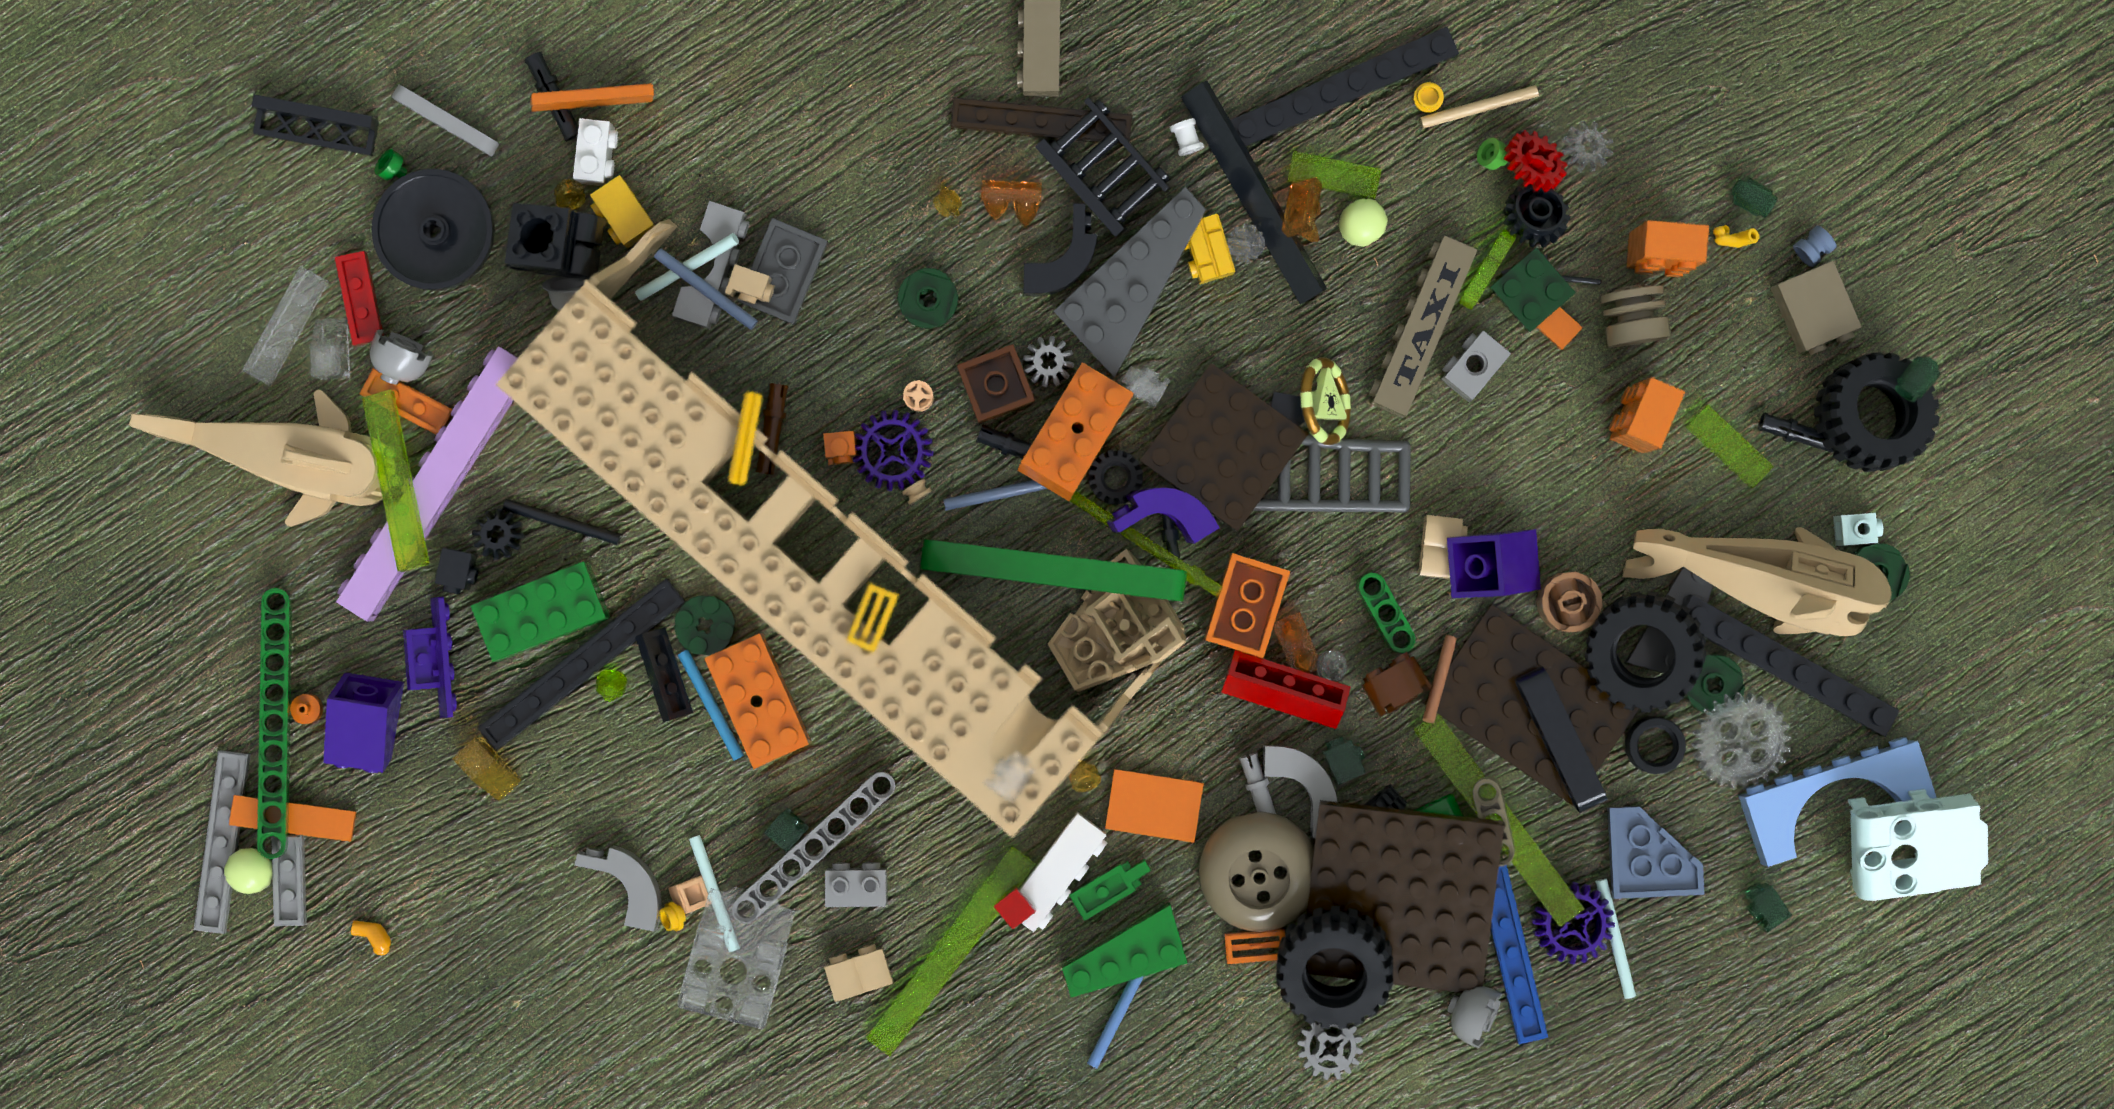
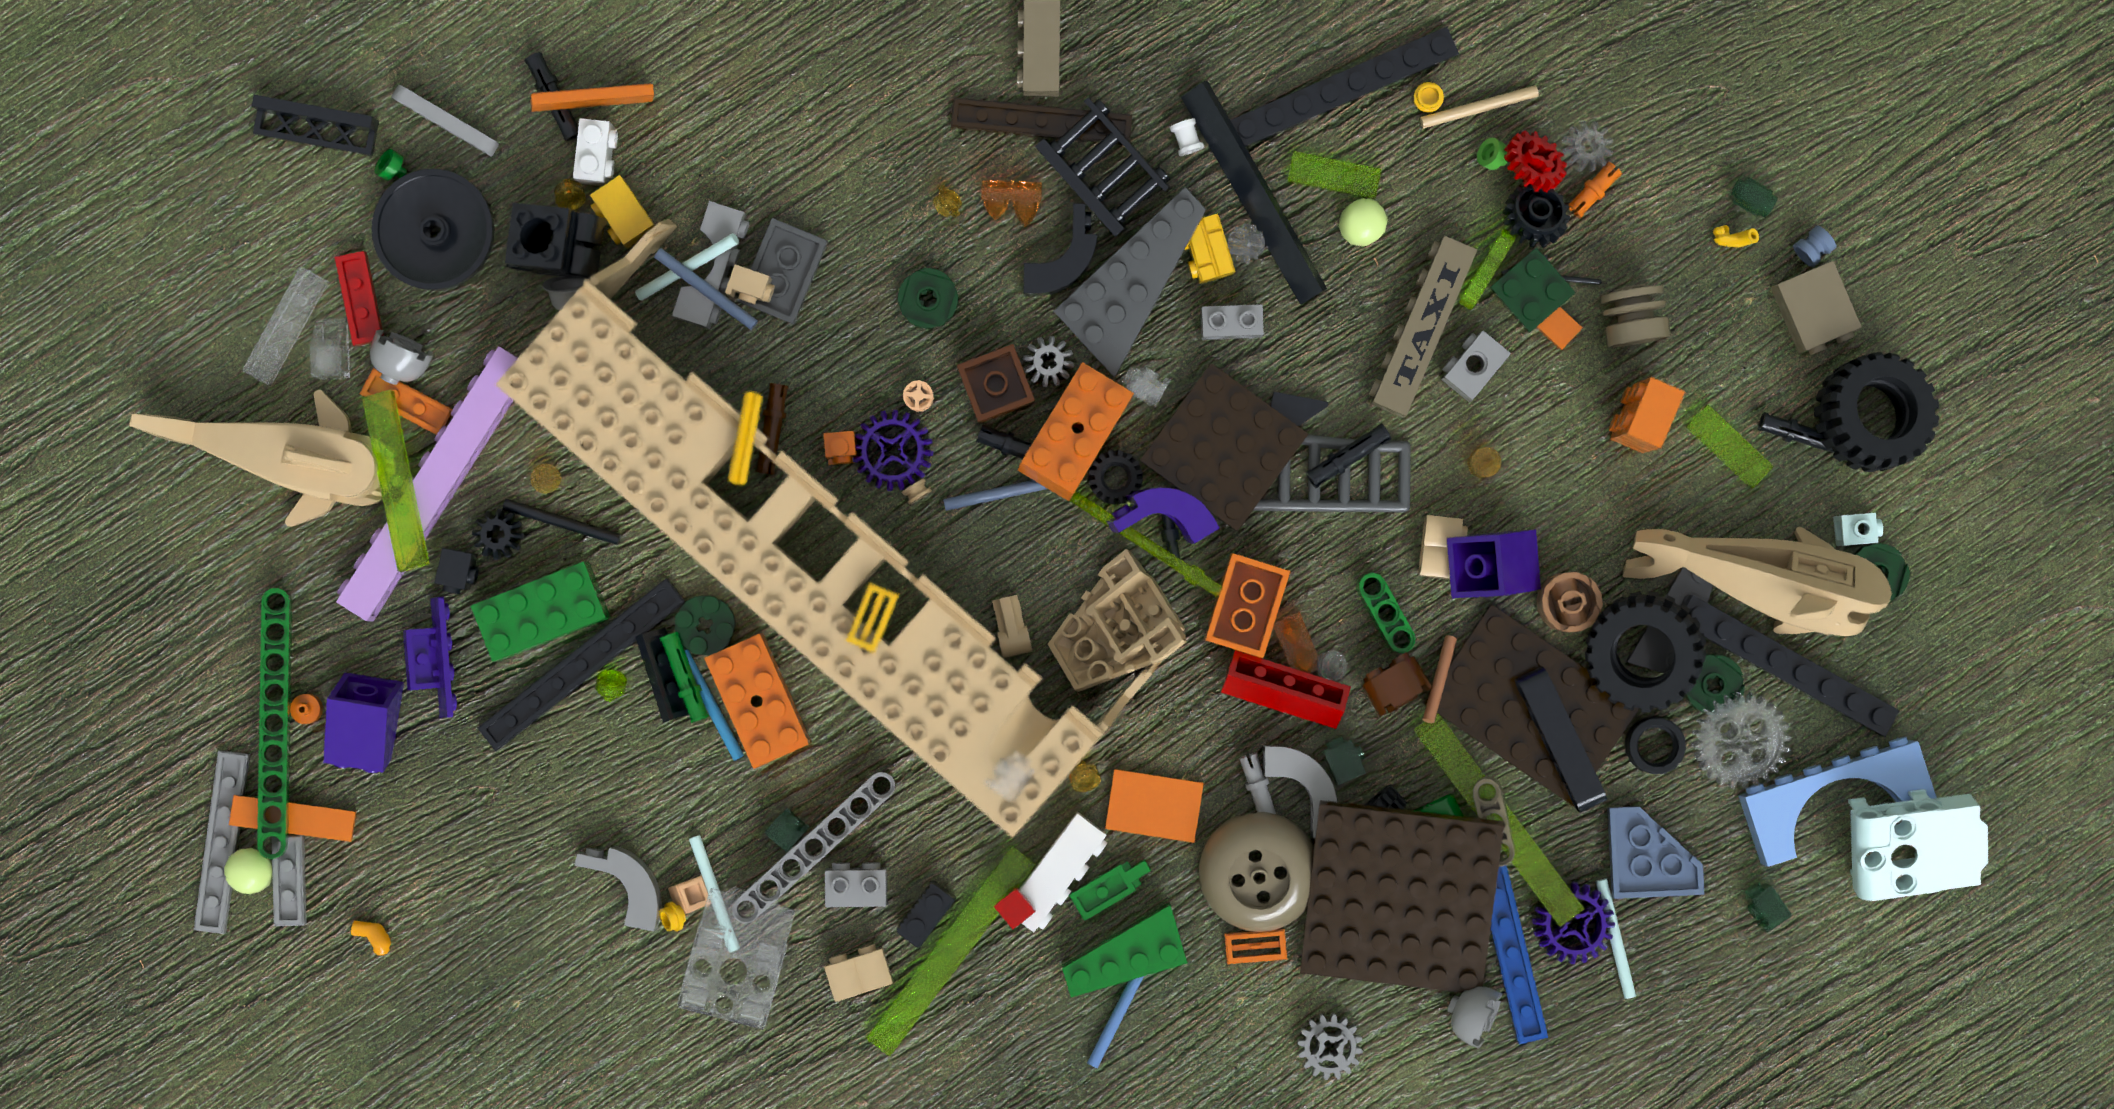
clear yellow slope [452,736,522,801] -> none
green beam [920,539,1187,602] -> none
black tyre [1276,906,1393,1029] -> none
clear orange tile [1282,177,1322,242] -> none
piece [1300,357,1351,445] -> none
orange brick [1626,220,1709,277] -> none
clear green brick [1895,356,1940,402] -> none
none -> clear yellow plate [531,464,561,494]
none -> green pin [659,632,709,723]
none -> black brick [896,881,956,949]
none -> tan piece [992,595,1033,658]
none -> light grey brick [1200,304,1264,340]
none -> black pin [1305,424,1392,488]
none -> clear yellow wheel [1467,447,1501,478]
none -> orange pin [1568,161,1622,218]

